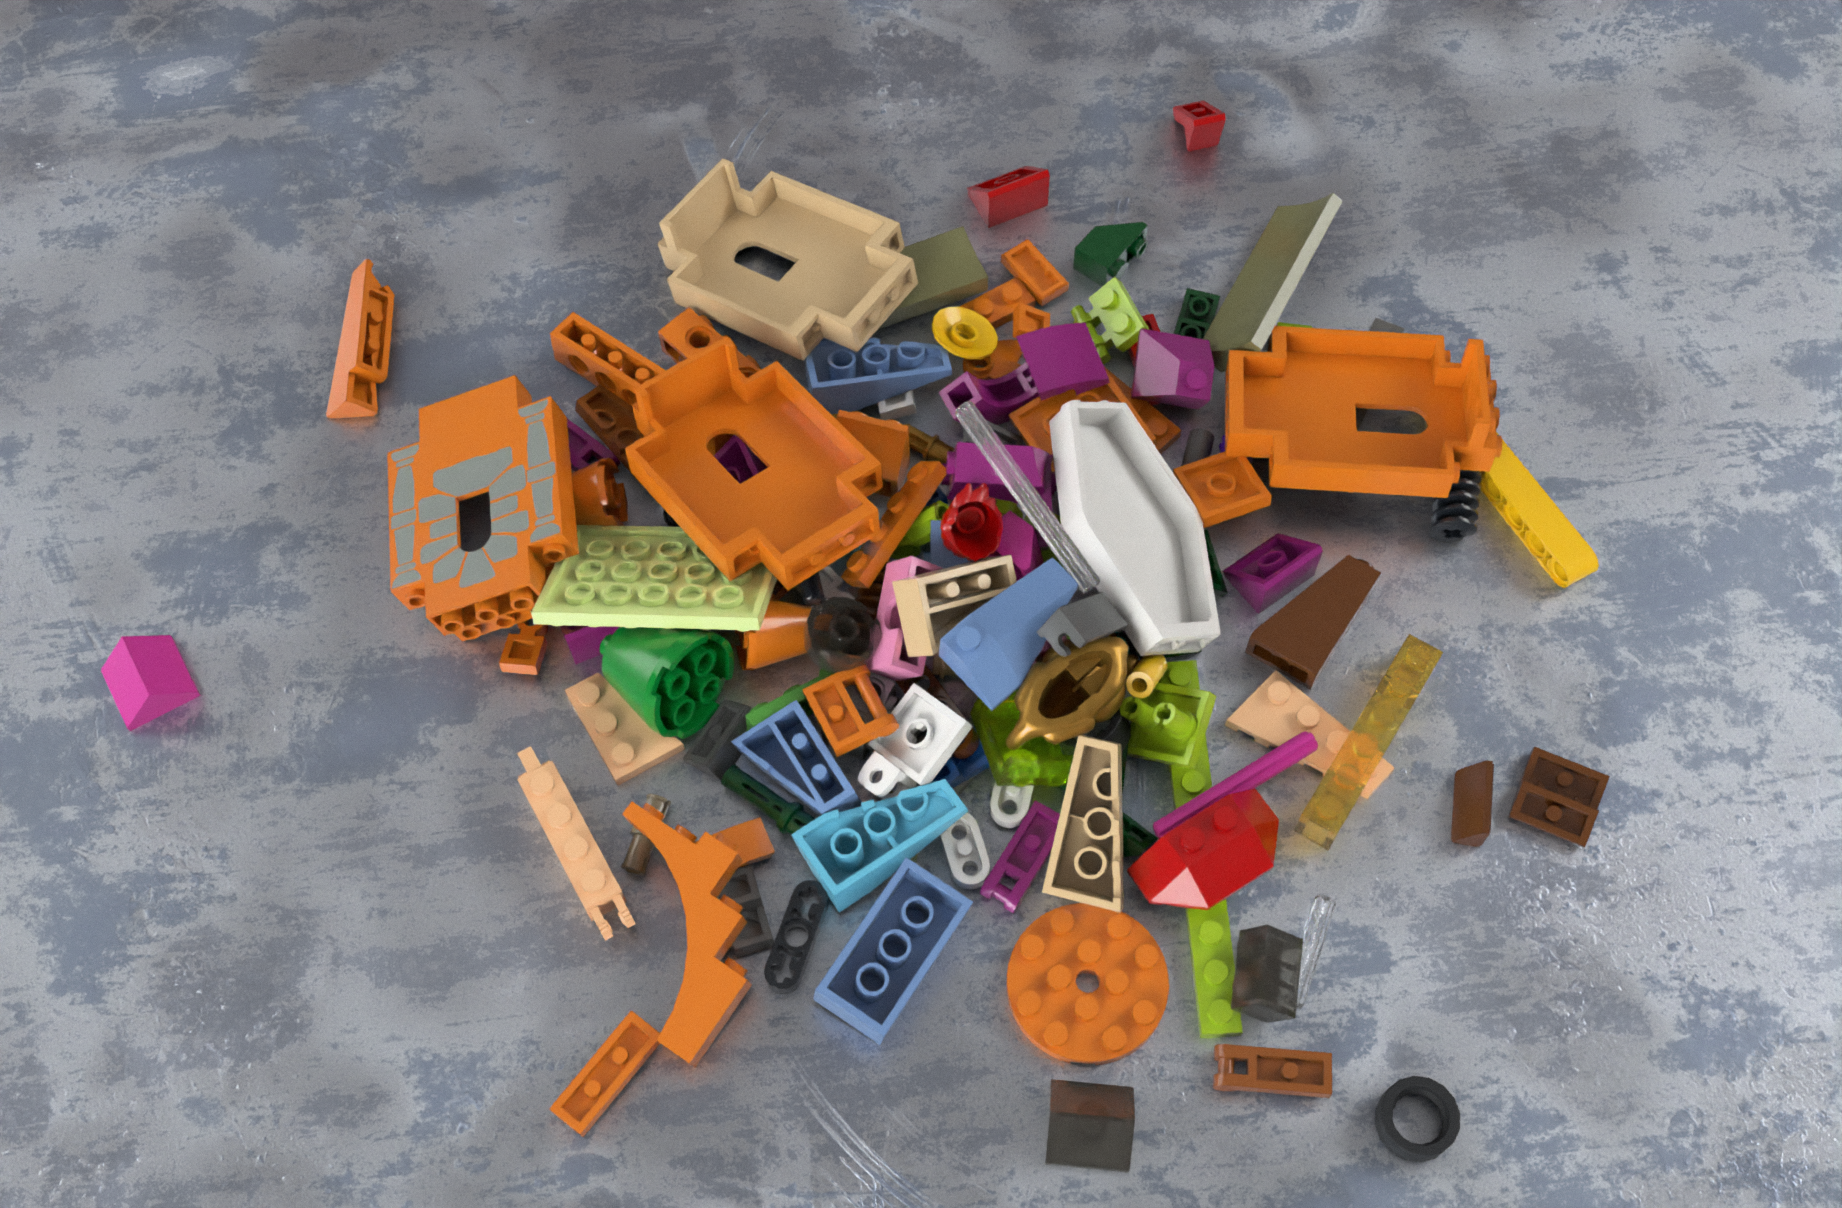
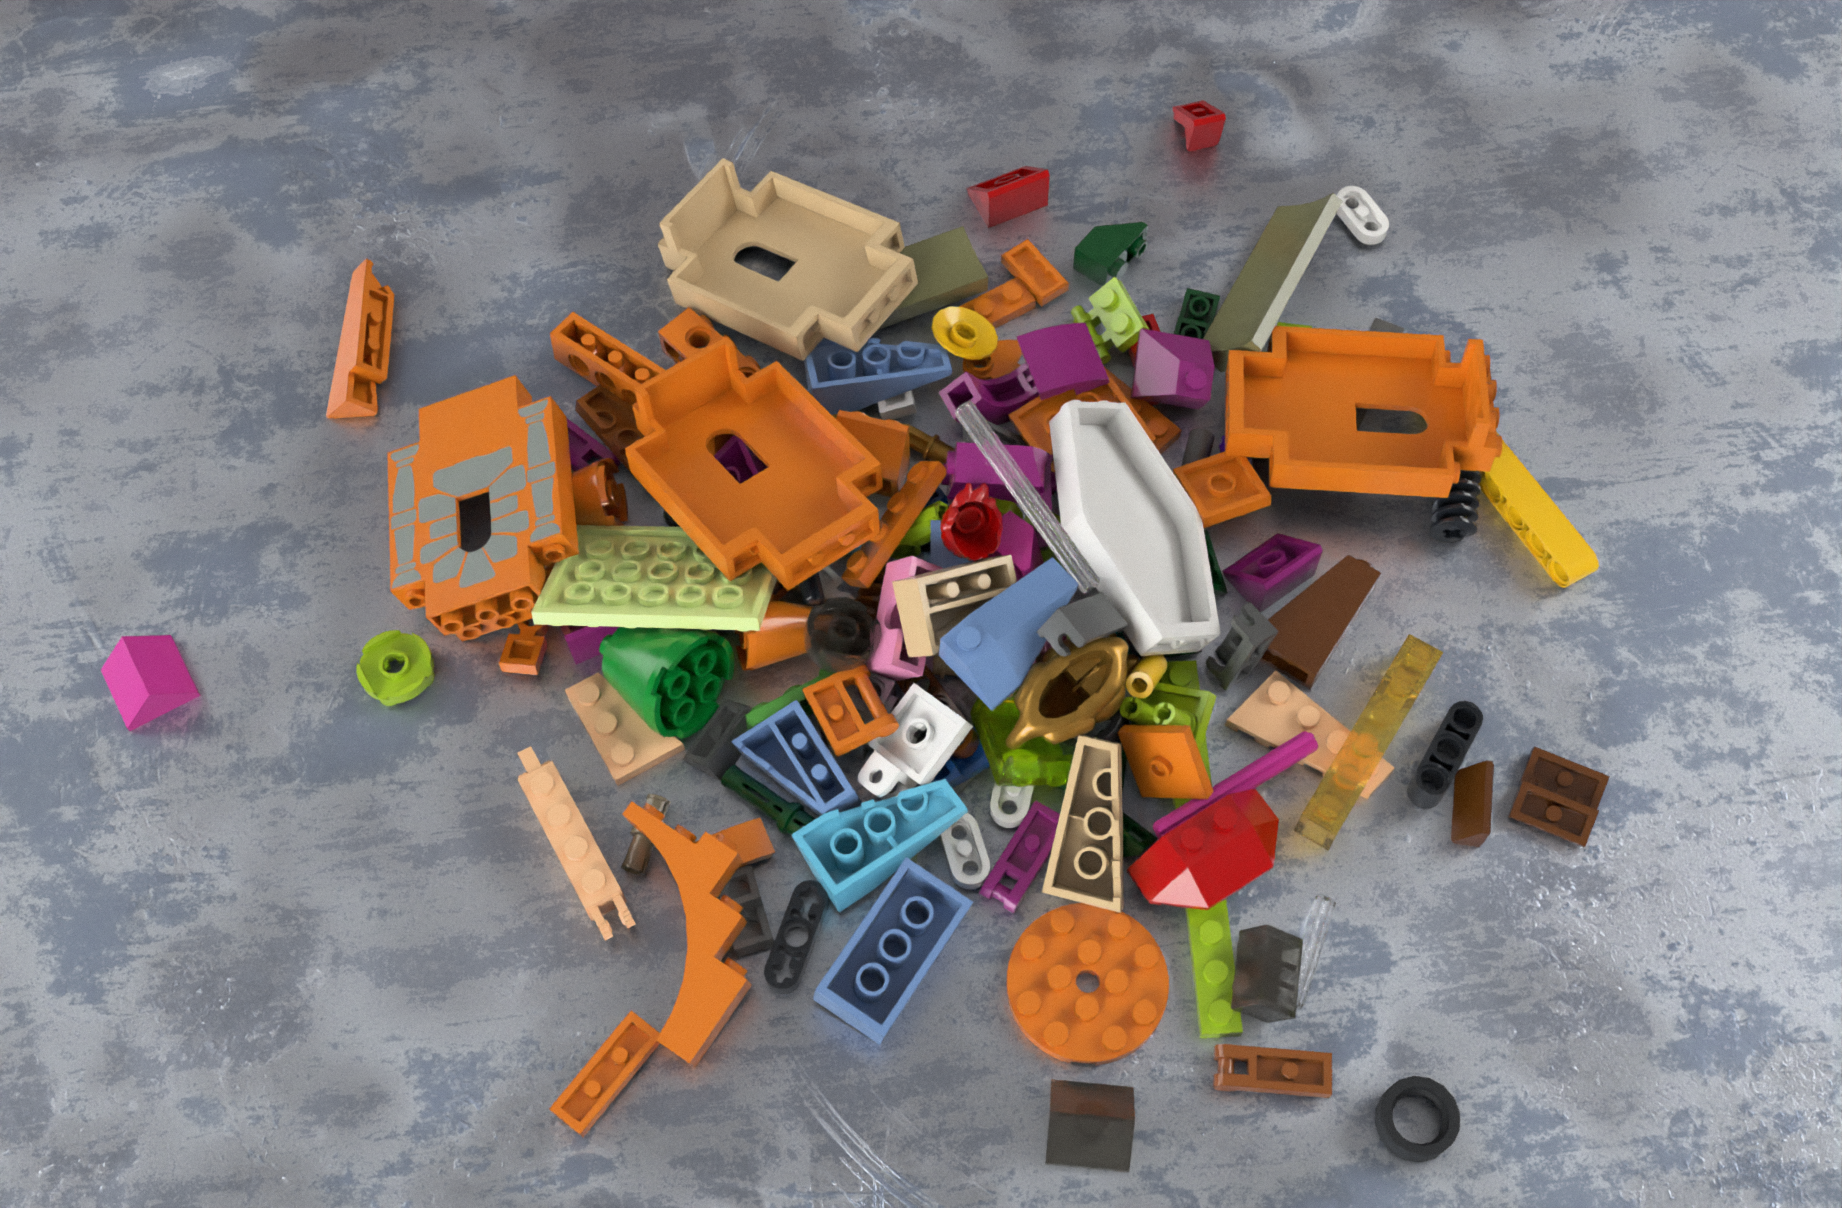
orange plate [1012,303,1050,338] -> none
none -> lime plate [356,630,435,706]
none -> orange plate [1117,725,1214,799]
none -> dark grey hinge [1206,602,1279,691]
none -> white plate [1337,186,1389,245]
none -> black beam [1407,701,1483,809]

